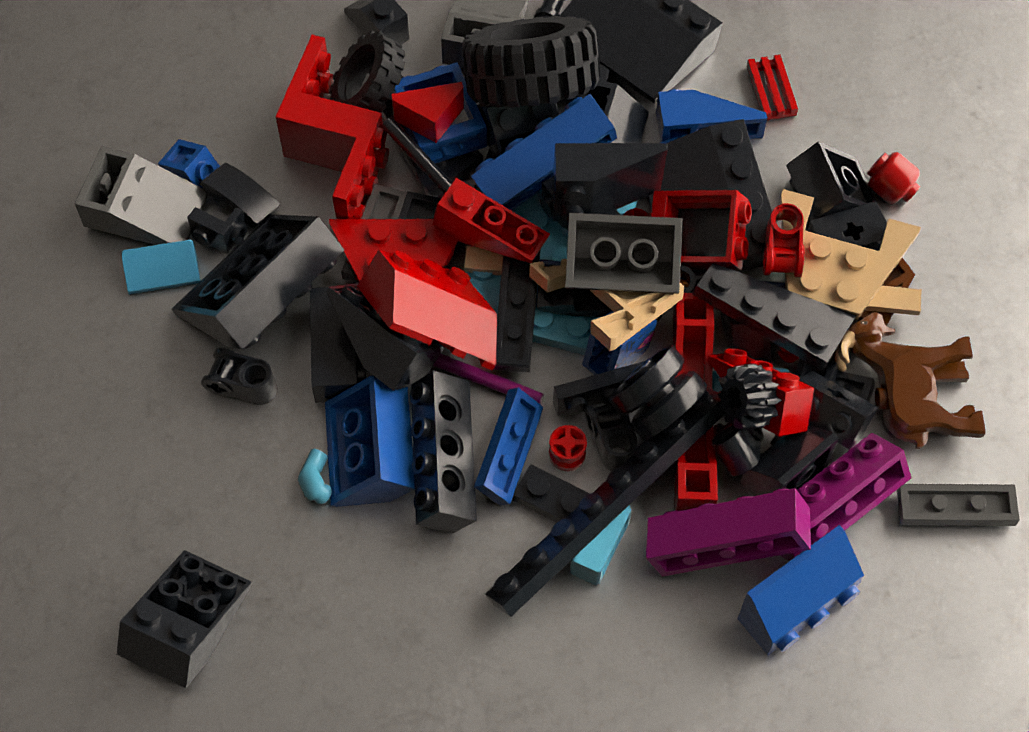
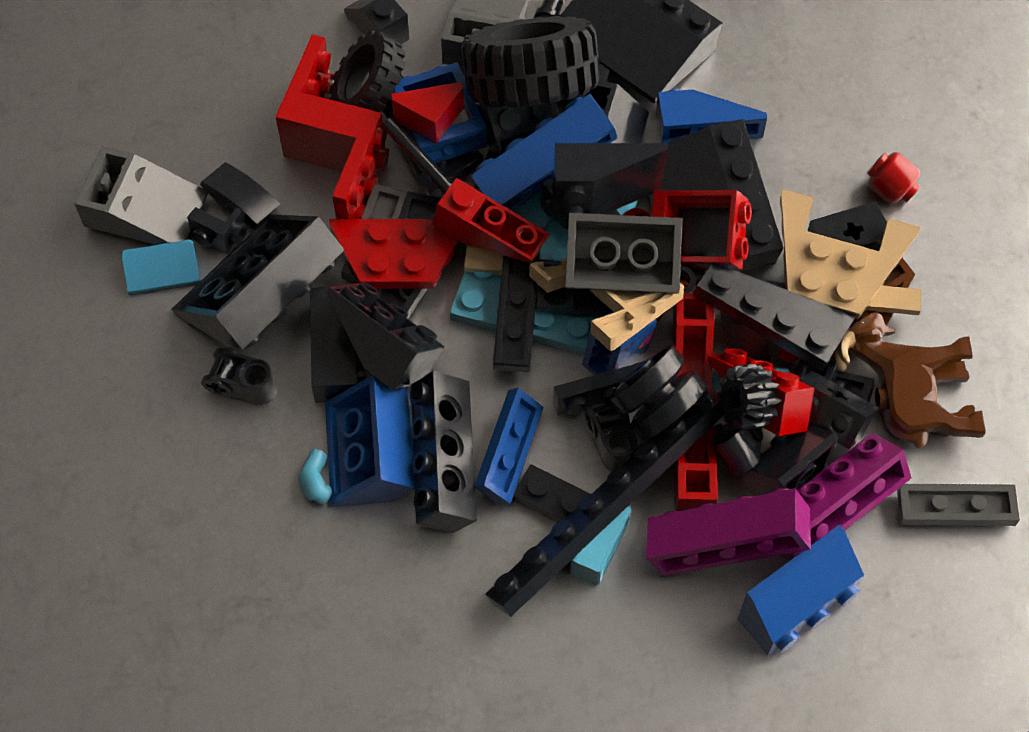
black slope [116,550,252,688] -> none
blue bracket [158,139,220,188] -> none
wedge [357,249,497,371] -> none
magenta bar [433,353,545,404] -> none
red wheel [549,425,587,472] -> none
red tile [746,54,798,120] -> none
red piece [763,203,805,278] -> none
black slope [786,141,877,222] -> none

